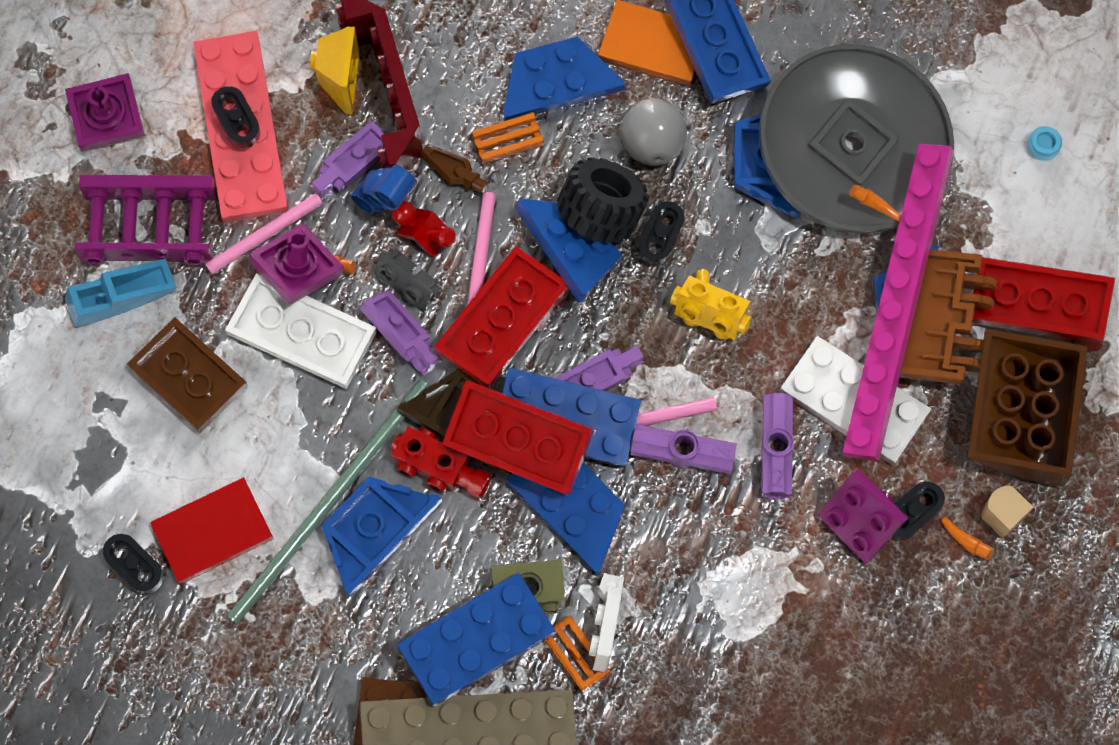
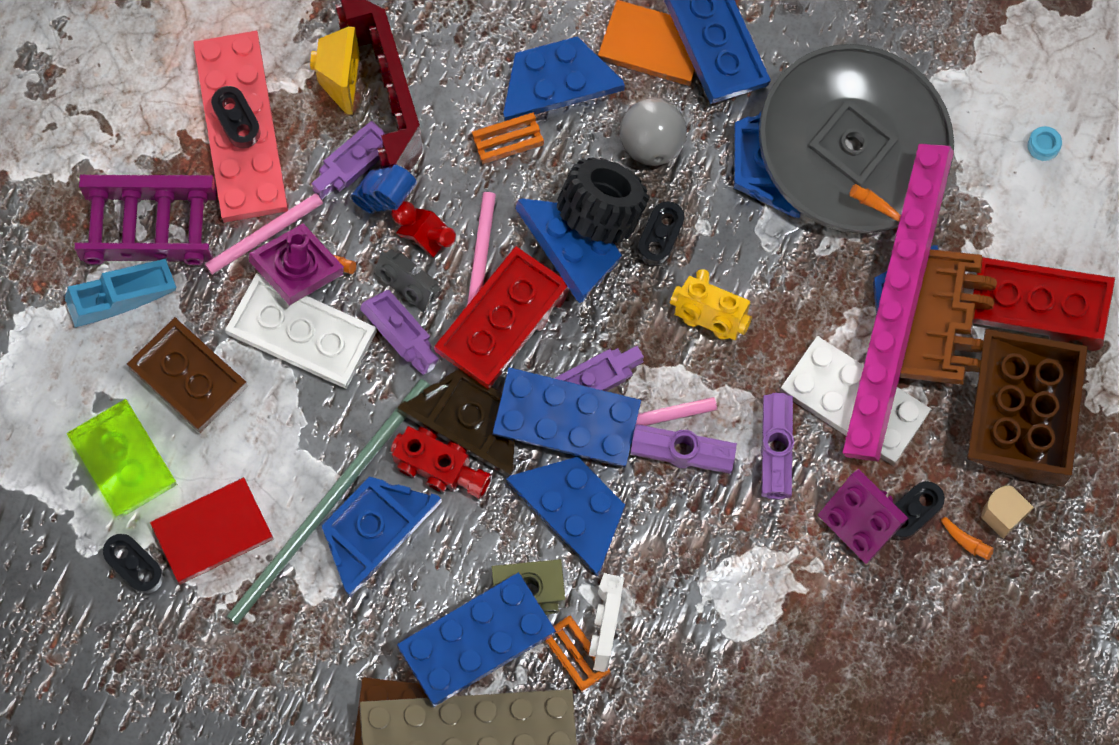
magenta plate [65,73,145,152] -> none
reddish brown piece [420,144,489,194] -> none
red hinge [442,380,596,495] -> none
none -> clear neon green tile [66,399,178,520]

